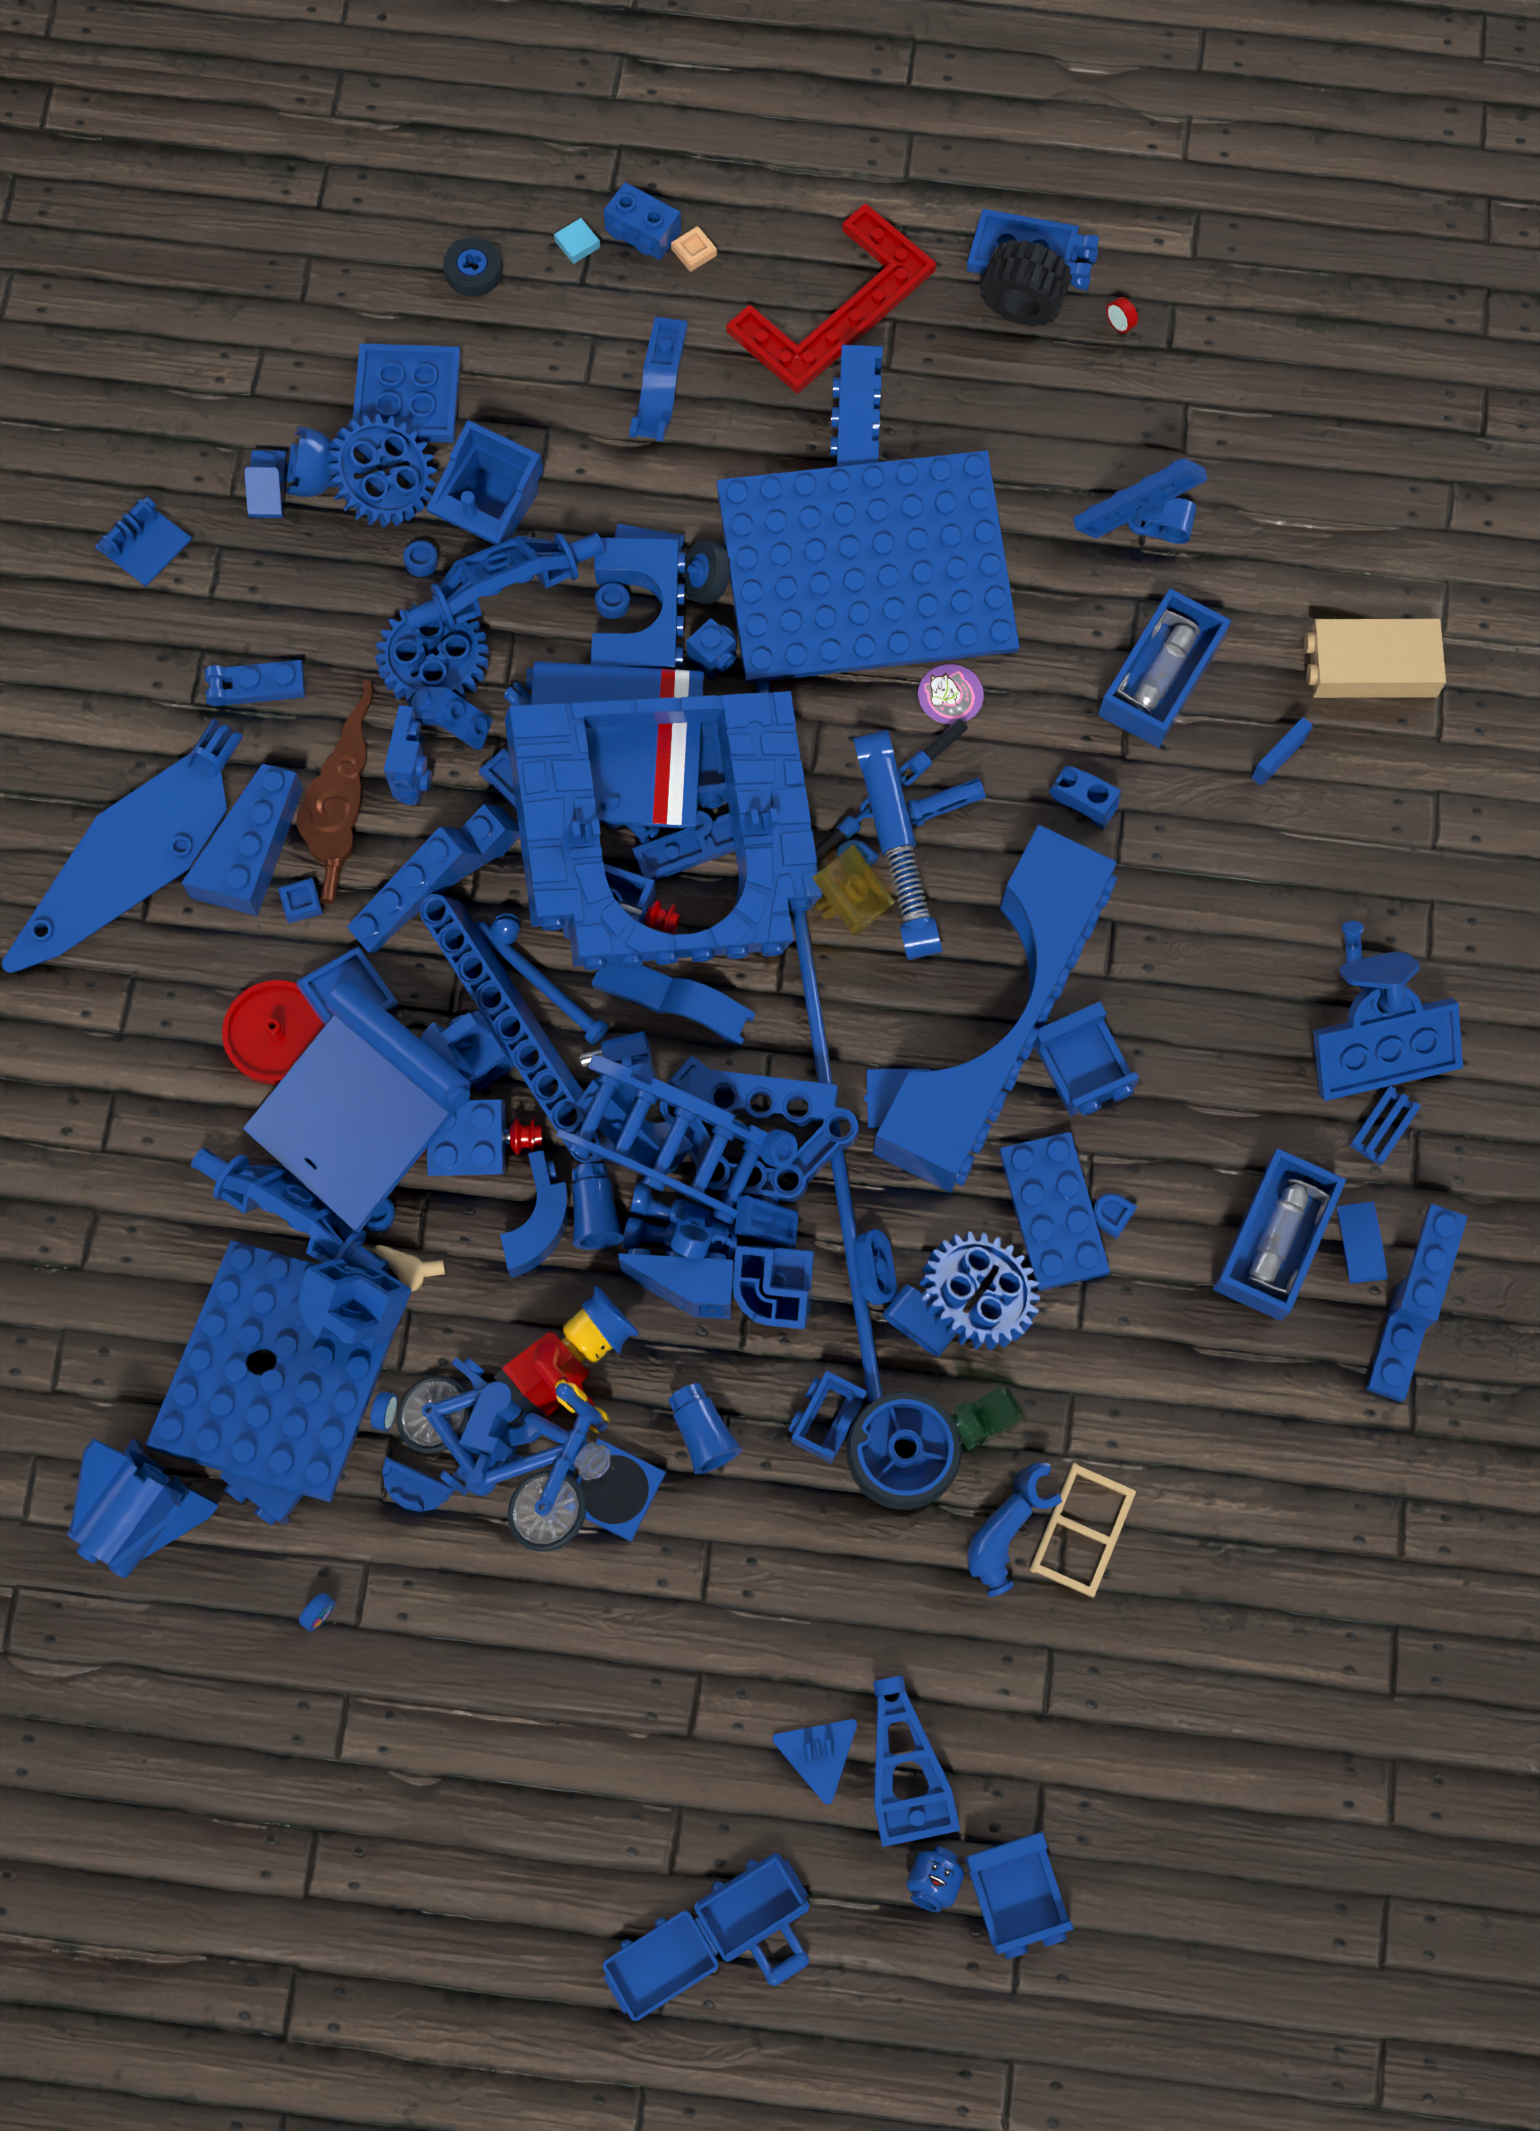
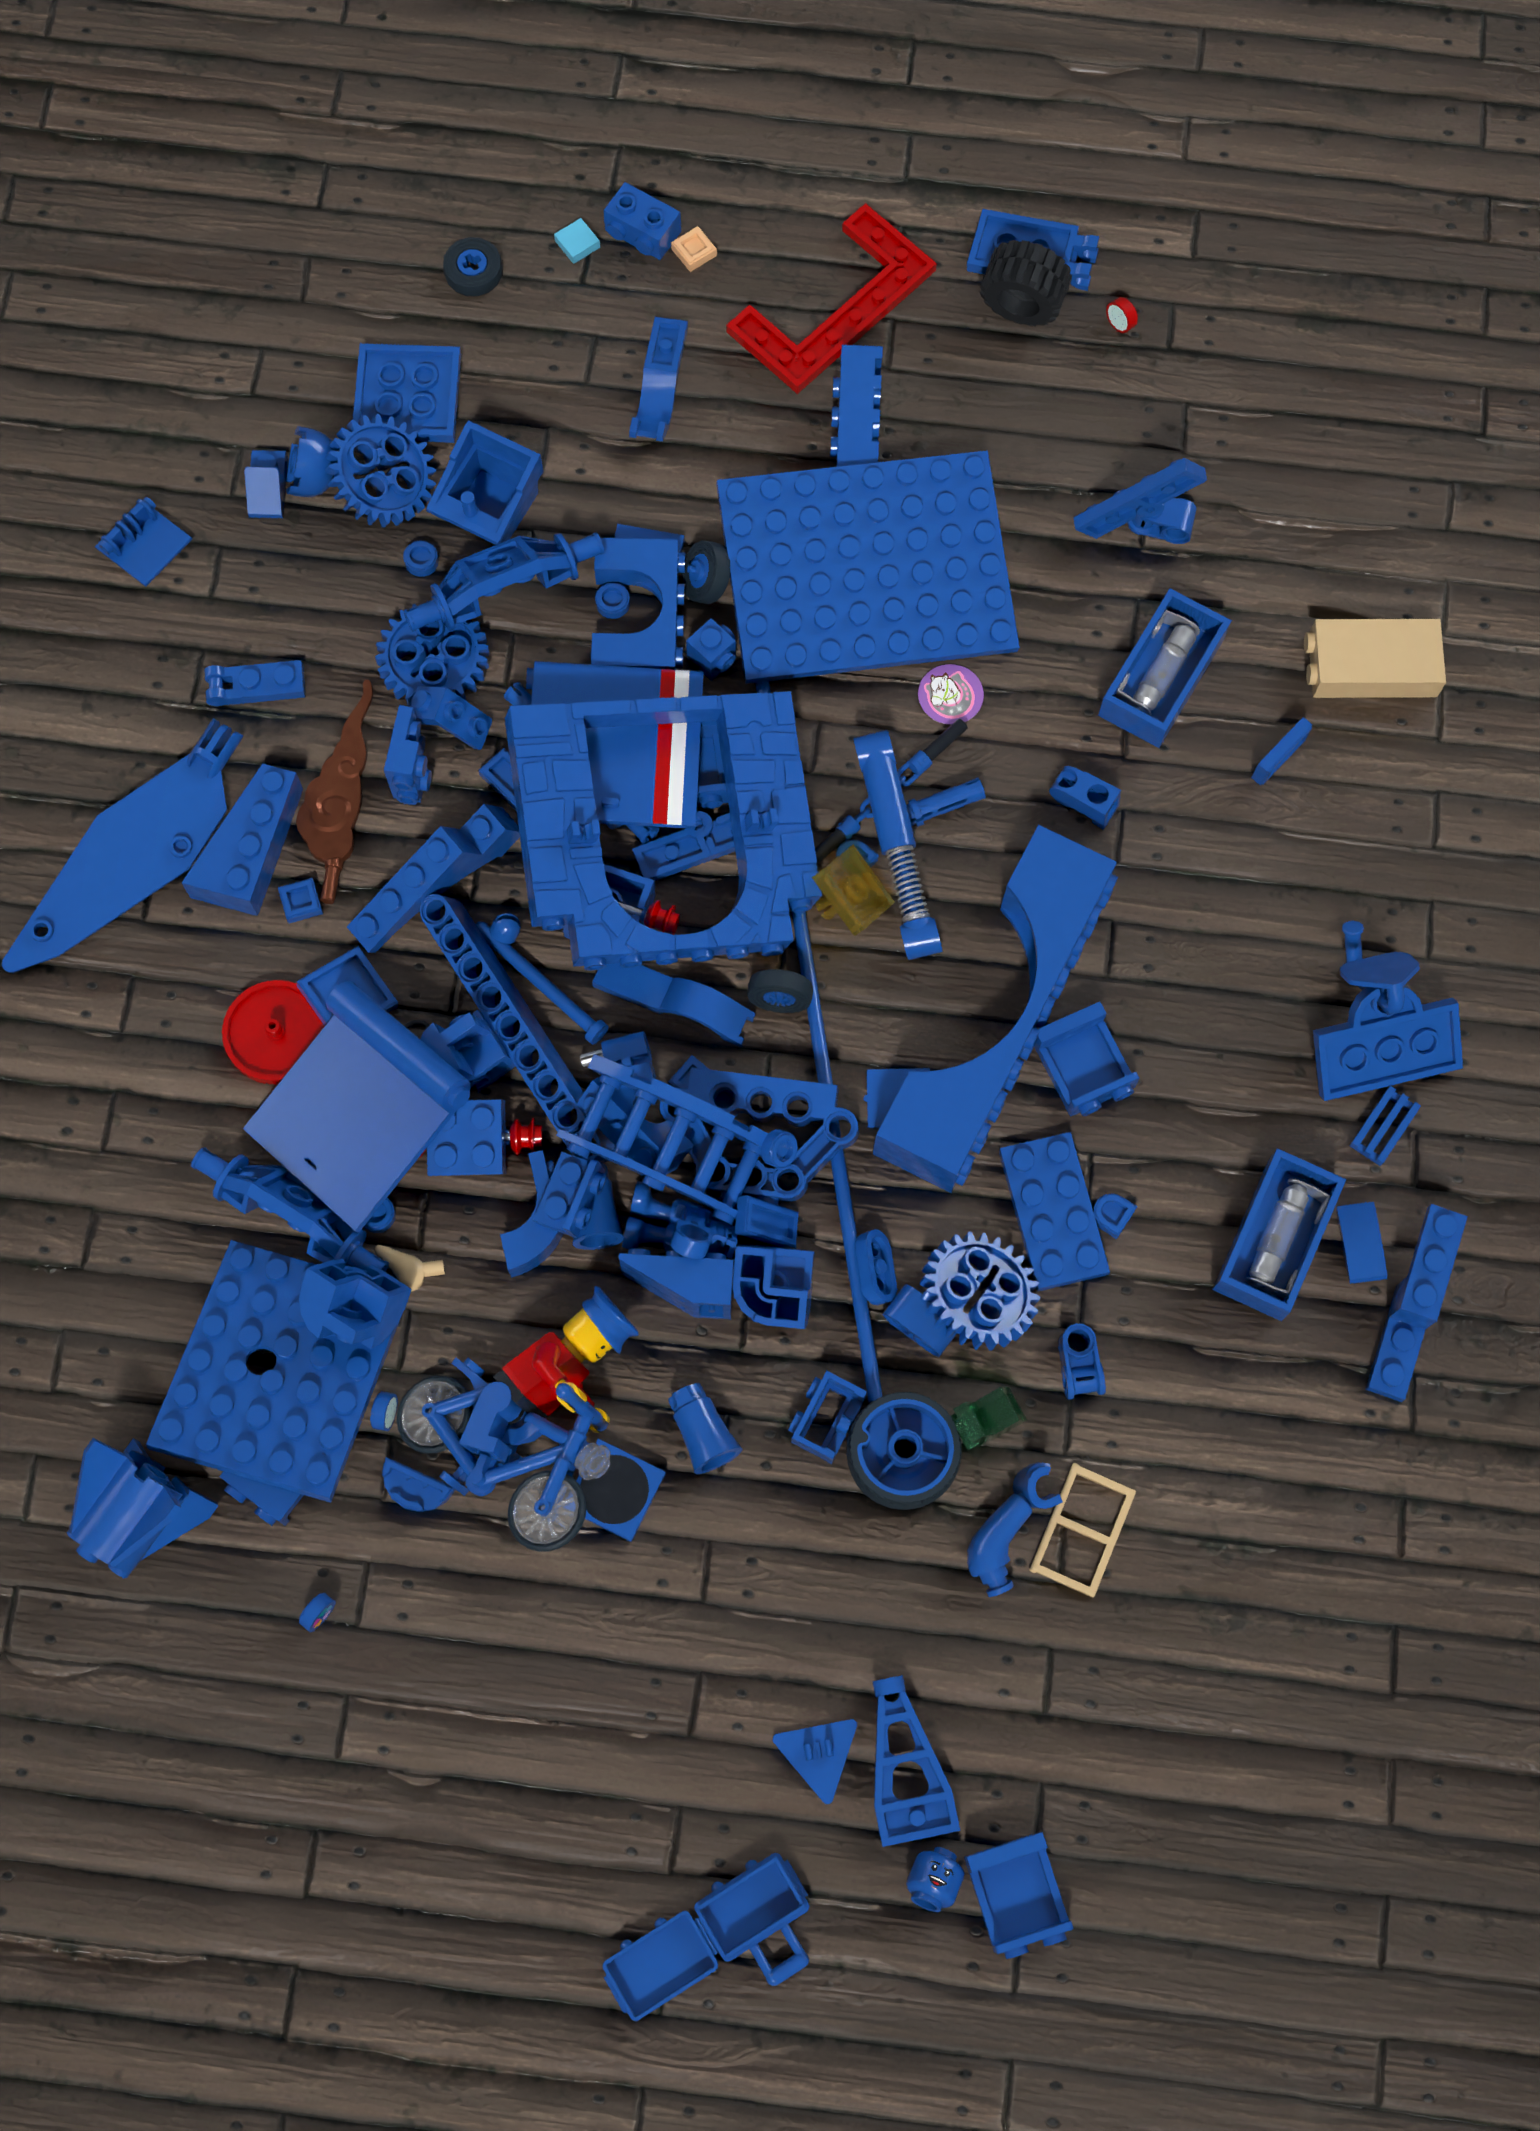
none -> blue bracket [533,1152,606,1238]
none -> black bush [747,969,813,1013]
none -> blue piece [1058,1323,1106,1400]

